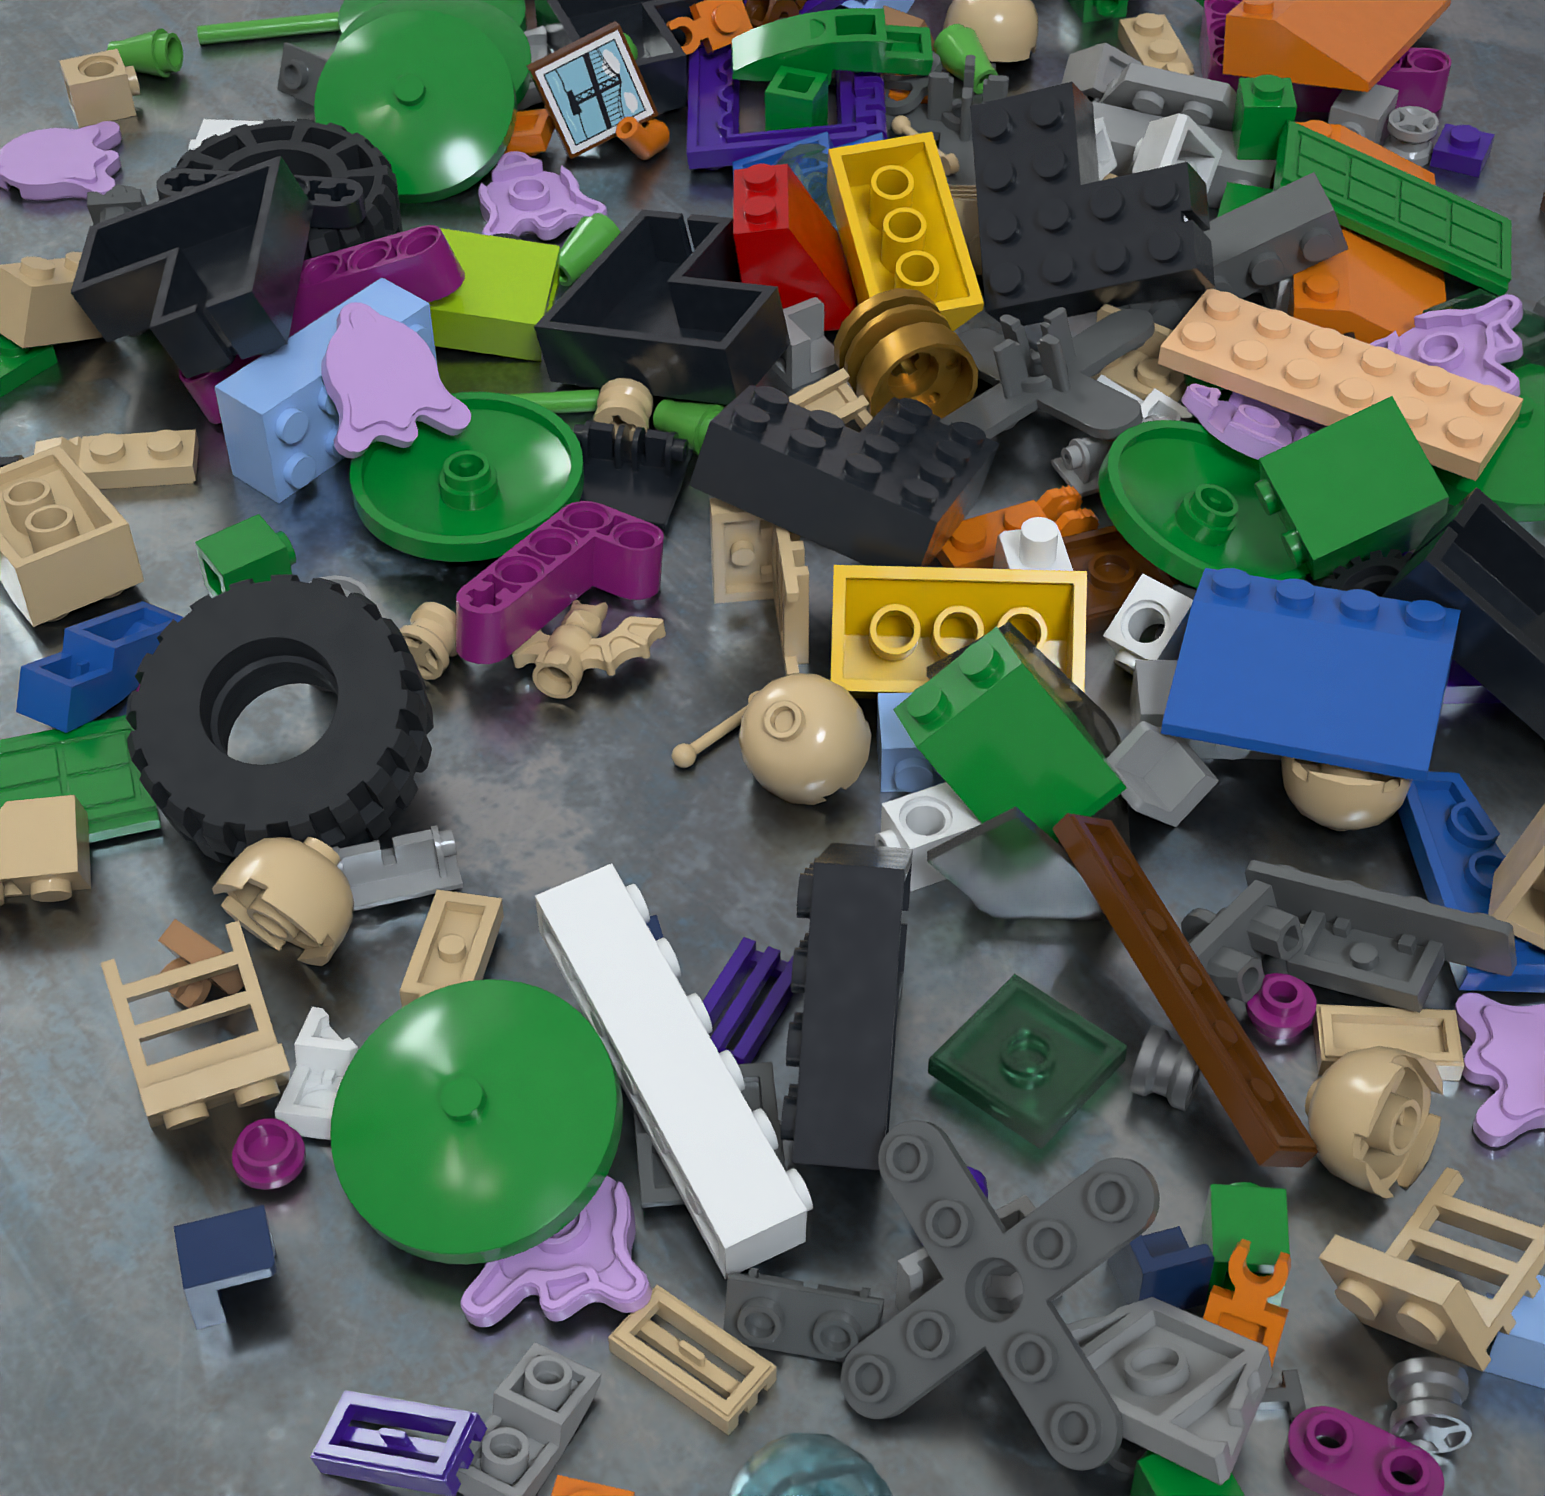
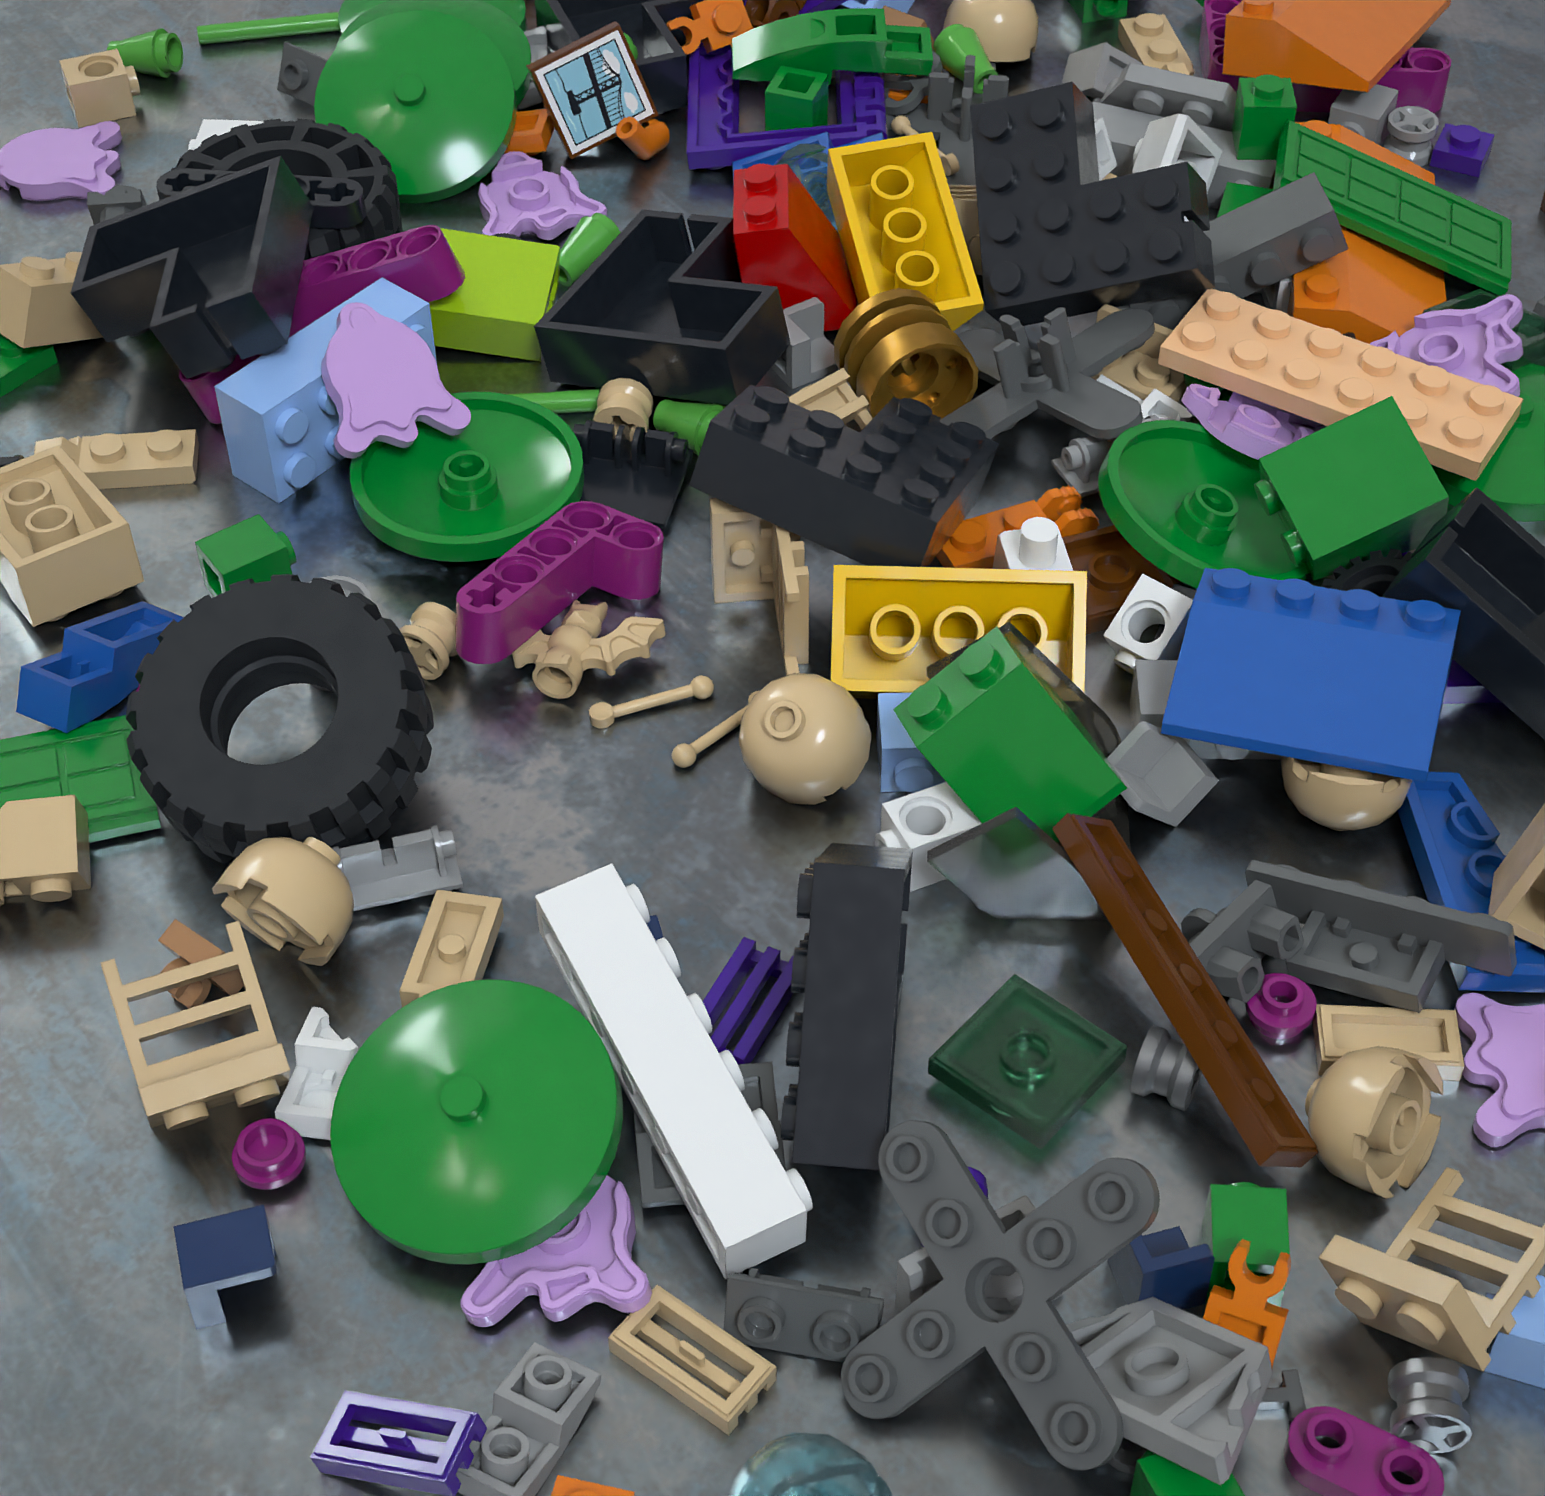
none -> tan hinge [589,675,714,729]

